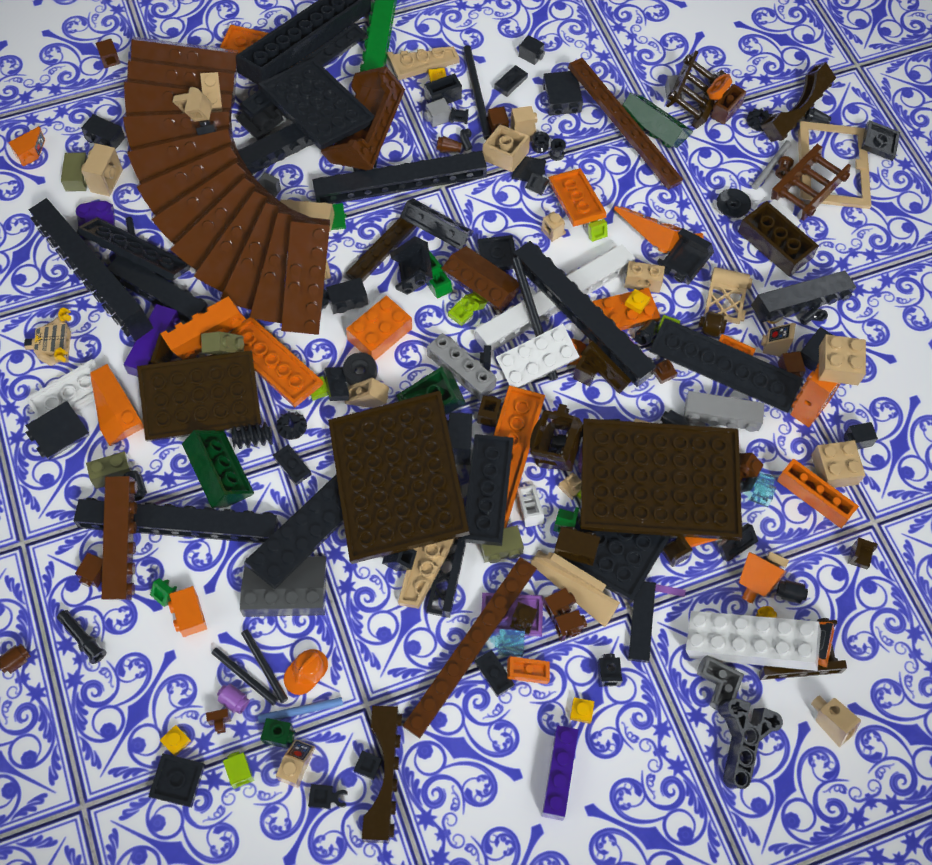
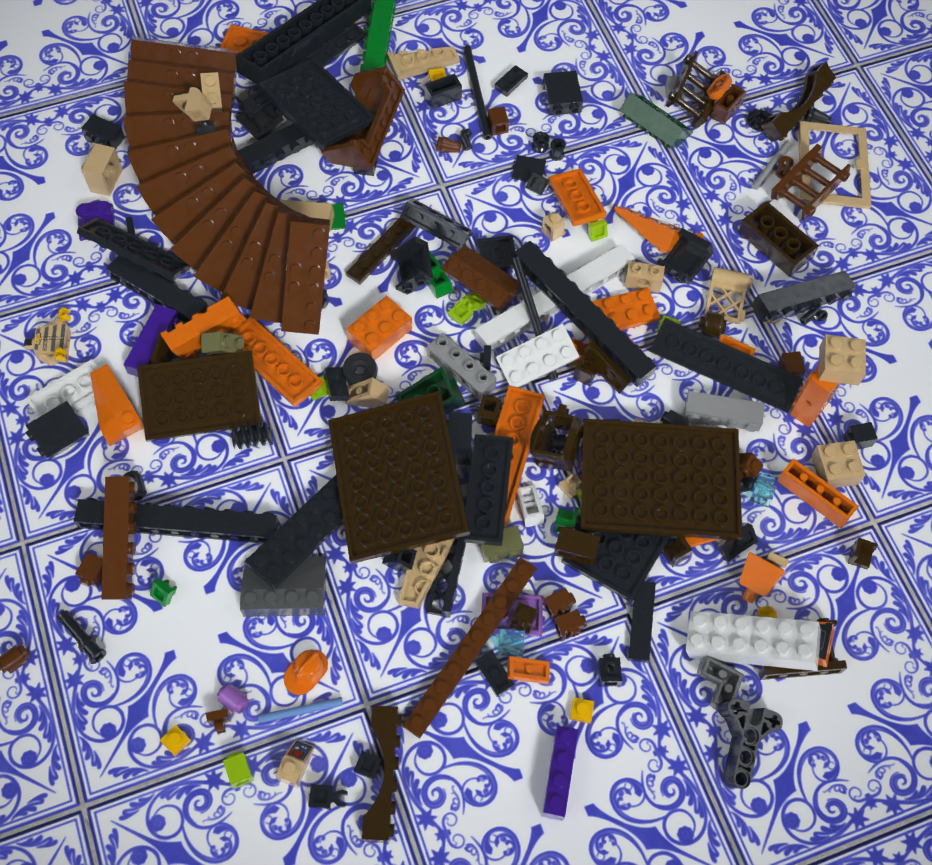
orange slope [8,126,45,167] -> none
black brick [28,198,153,341] -> none
olive brick [61,153,88,192] -> none
olive brick [86,451,133,489] -> none
reddish brown brick [95,38,121,68] -> none
black plate [148,753,205,808] -> none
orange brick [168,586,207,637] -> none
dark green slope [182,430,254,508] -> none
black bar [211,647,279,706] -> none
black bar [241,629,288,703] -> none
dark grey panel [258,172,281,197] -> none
dark green brick [260,718,296,749] -> none
black plate [273,444,312,486] -> none
black gear [276,411,307,440] -> none
black brick [312,151,487,204] -> none
black brick [326,277,368,314] -> none
light grey brick [424,98,451,127] -> none
black bush [450,107,469,124] -> none
tan brick [483,124,530,172] -> none
tan brick [510,106,538,142] -> none
black brick [518,35,545,65] -> none
tan wedge [531,550,620,627] -> none
reddish brown plate [568,58,683,190] -> none
yellow plate [625,289,650,314] -> none
black cone [635,320,658,346] -> none
reddish brown tile [654,359,678,384] -> none
medium lavender piece [655,584,686,597] -> none
black dish [716,189,751,218] -> none
tan slope [761,323,796,357] -> none
black brick [776,579,808,604] -> none
black brick [800,327,832,371] -> none
tan torso [811,695,862,748] -> none
black plate [861,120,900,161] -> none

